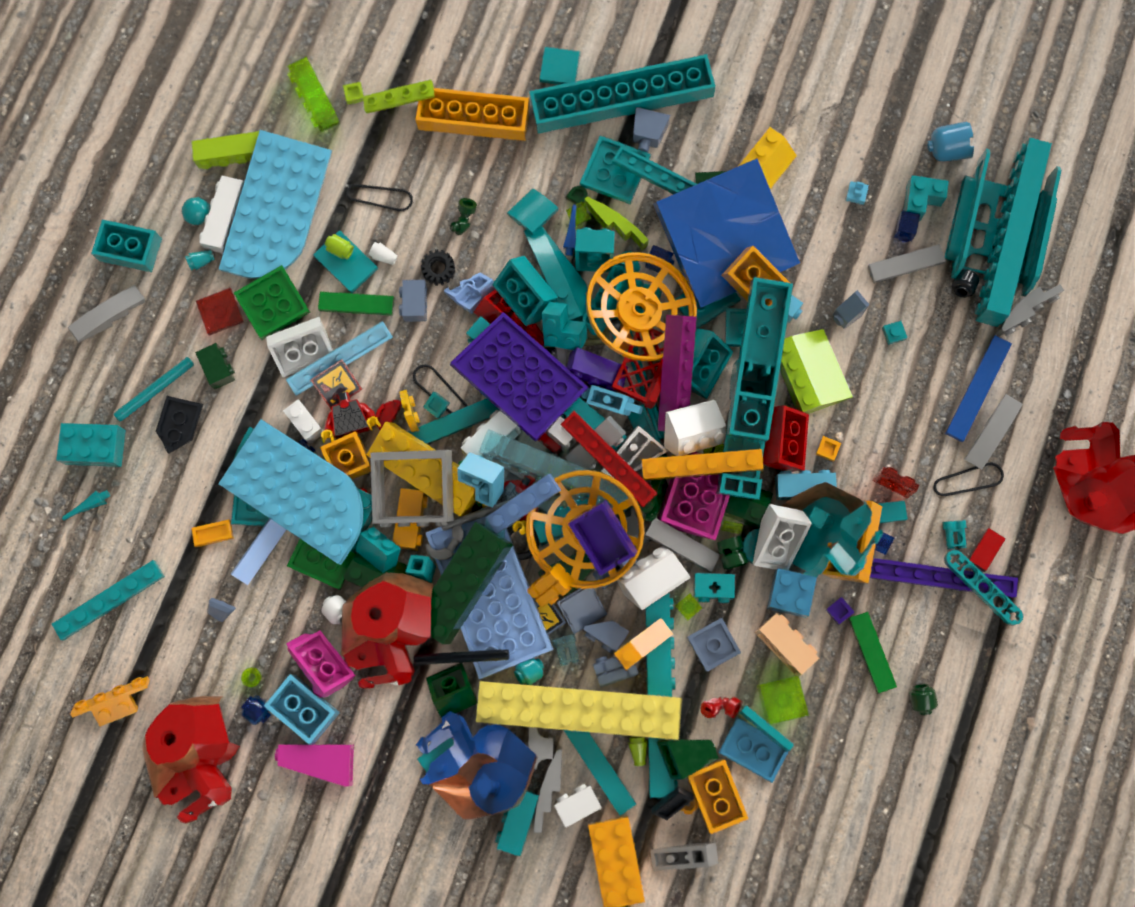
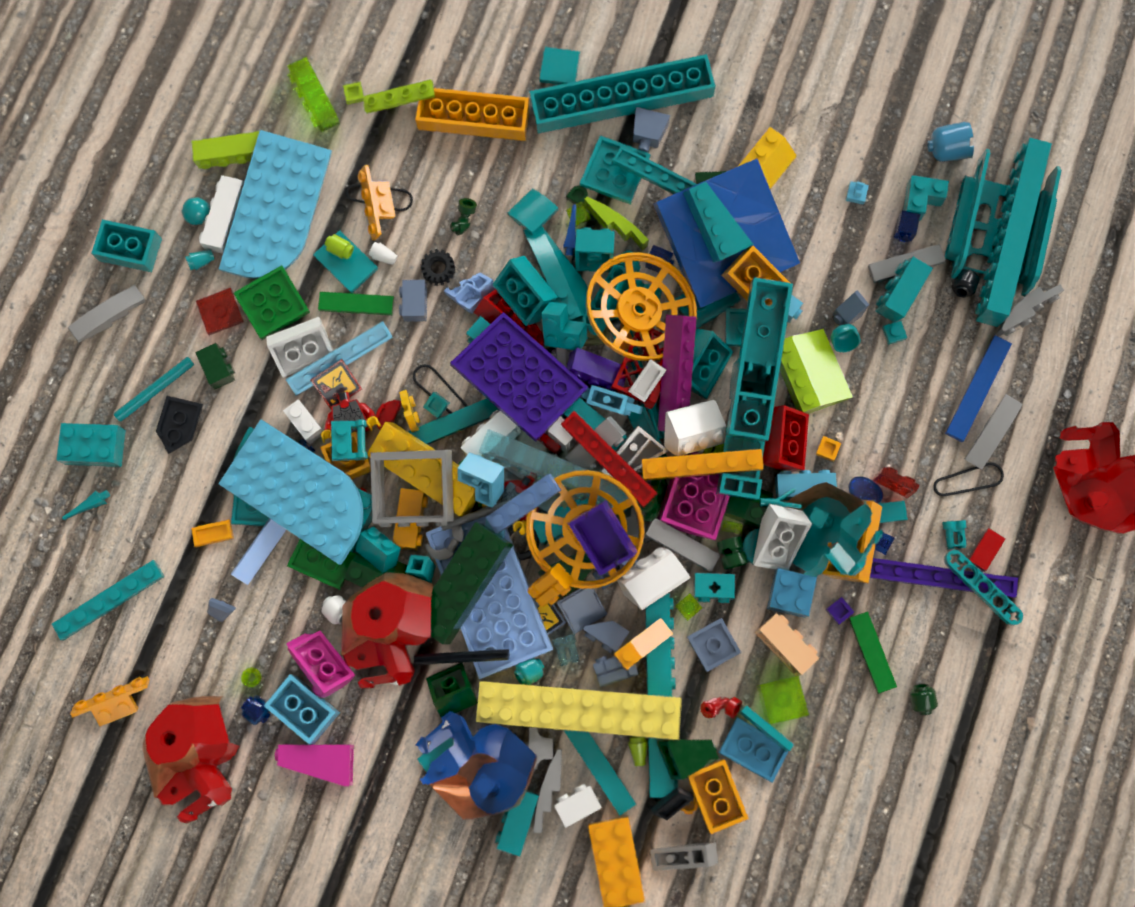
none -> teal plate [331,420,368,461]
none -> light orange bracket [358,165,395,240]
none -> white tile [628,359,666,402]
none -> teal wedge [683,182,754,262]
none -> teal plant [760,488,802,508]
none -> teal hair [830,324,861,353]
none -> clear blue wheel [848,476,883,504]
none -> teal brick [875,256,933,323]

